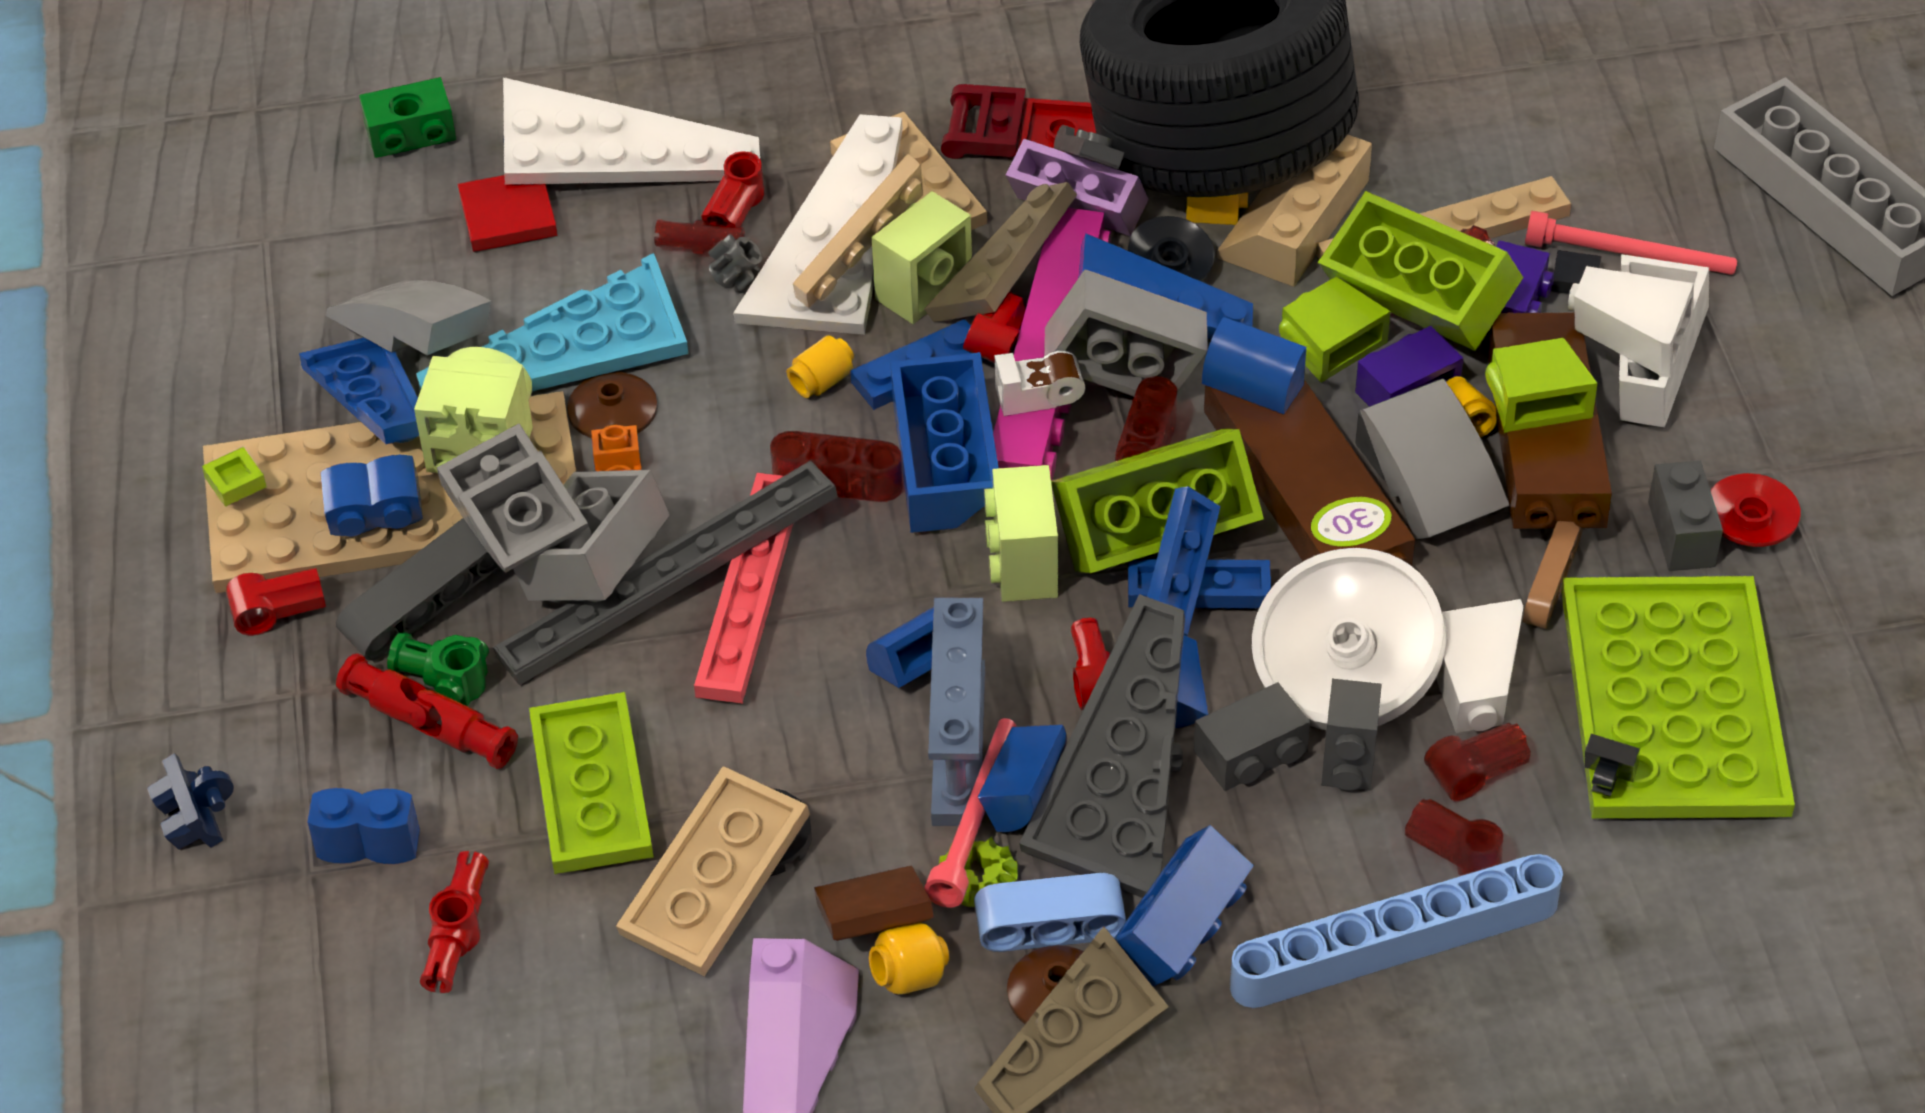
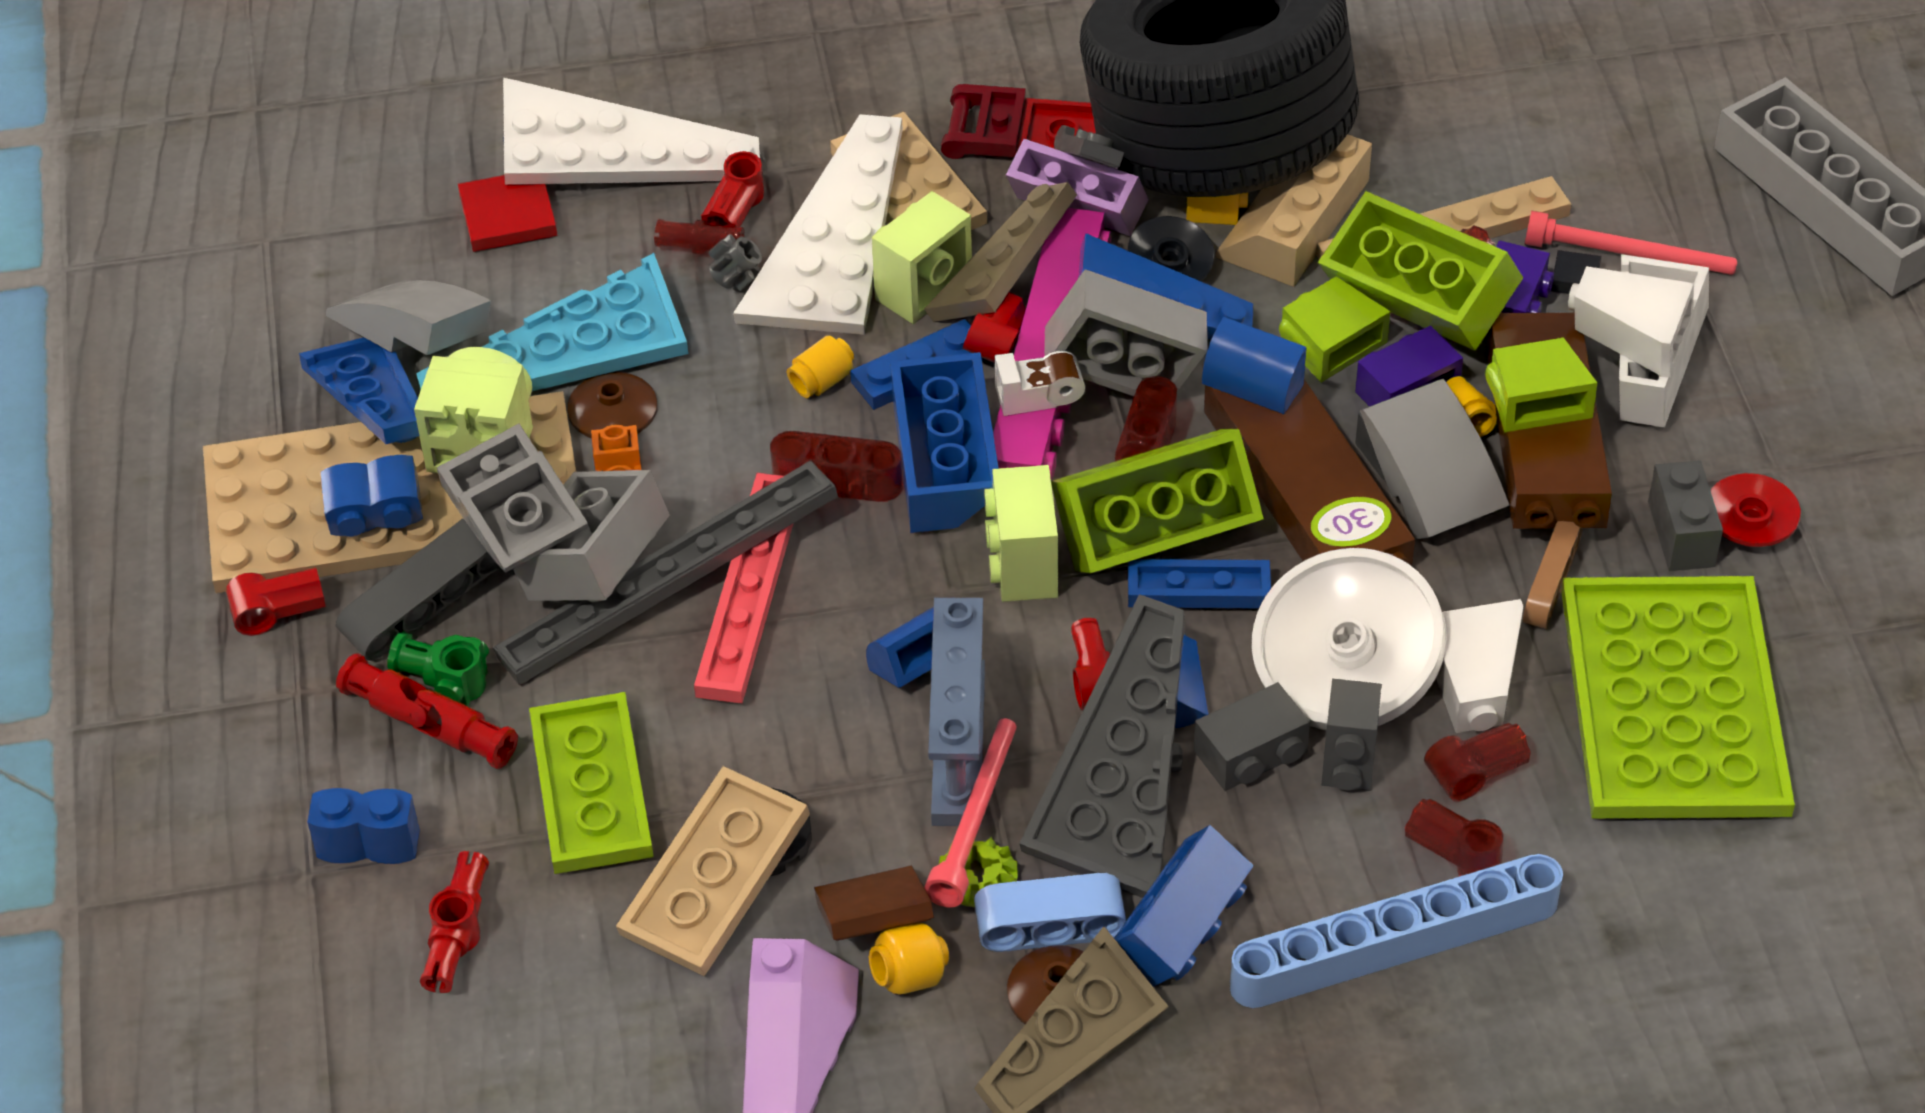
dark blue hips [147,753,234,850] -> none
lime plate [202,447,267,507] -> none
green brick [359,77,457,158] -> none
tan wing [793,154,923,308] -> none
blue brick [978,725,1067,832] -> none
blue plate [1147,486,1221,636] -> none
black tile [1585,734,1640,797] -> none

